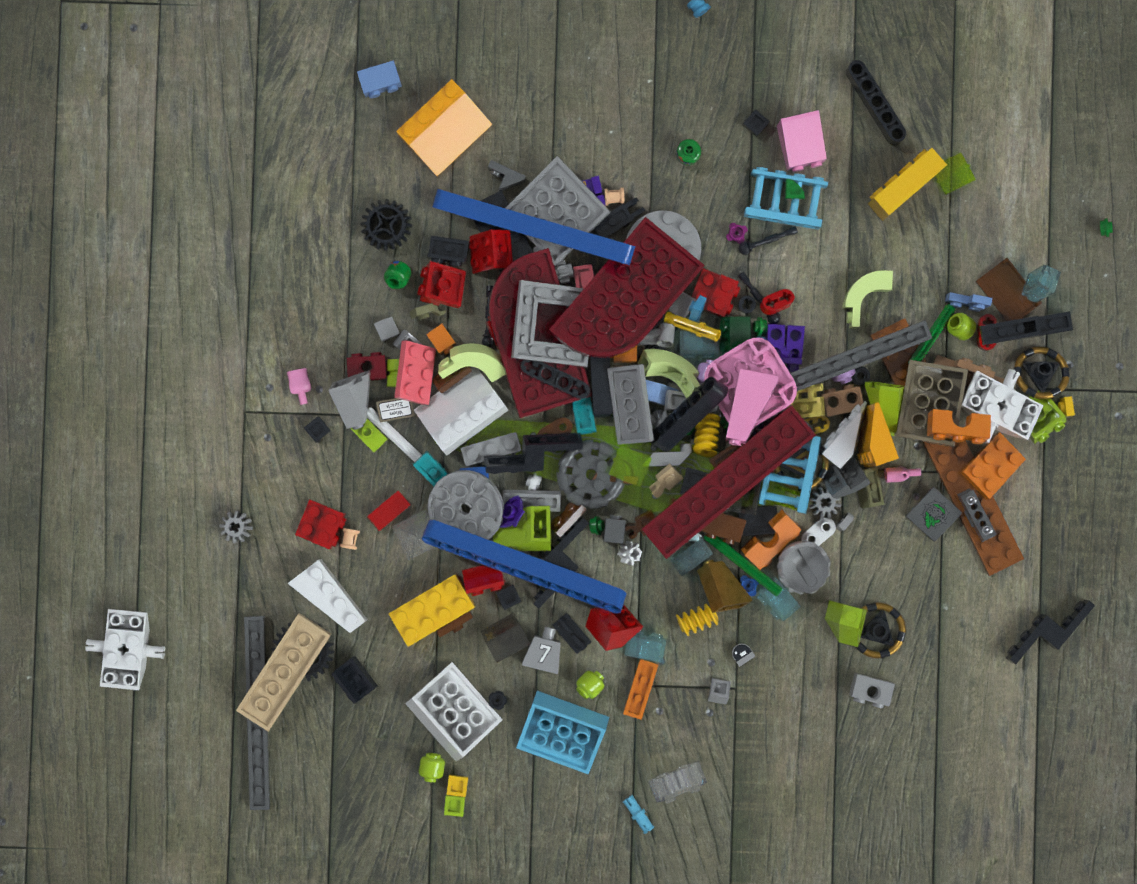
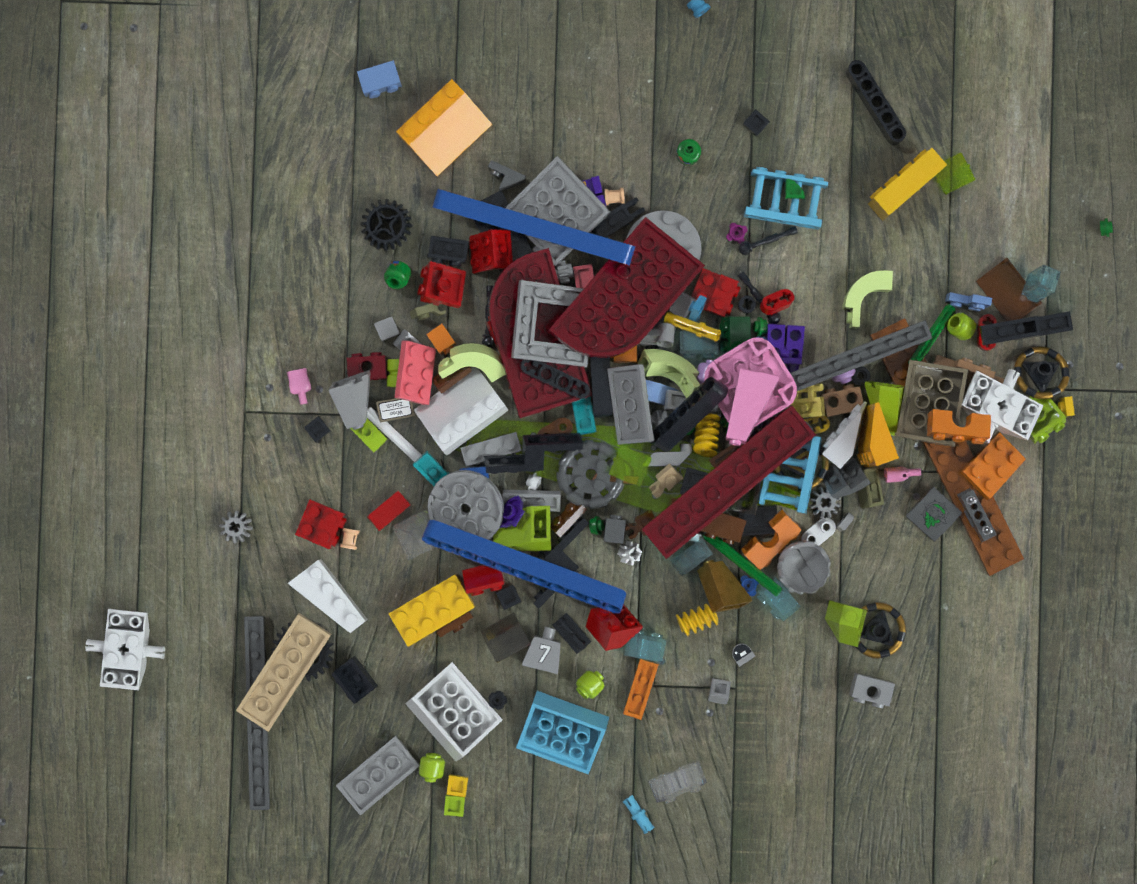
bright pink slope [777,110,827,172] -> none
black bracket [1006,599,1095,664] -> none
none -> light grey plate [336,736,420,815]

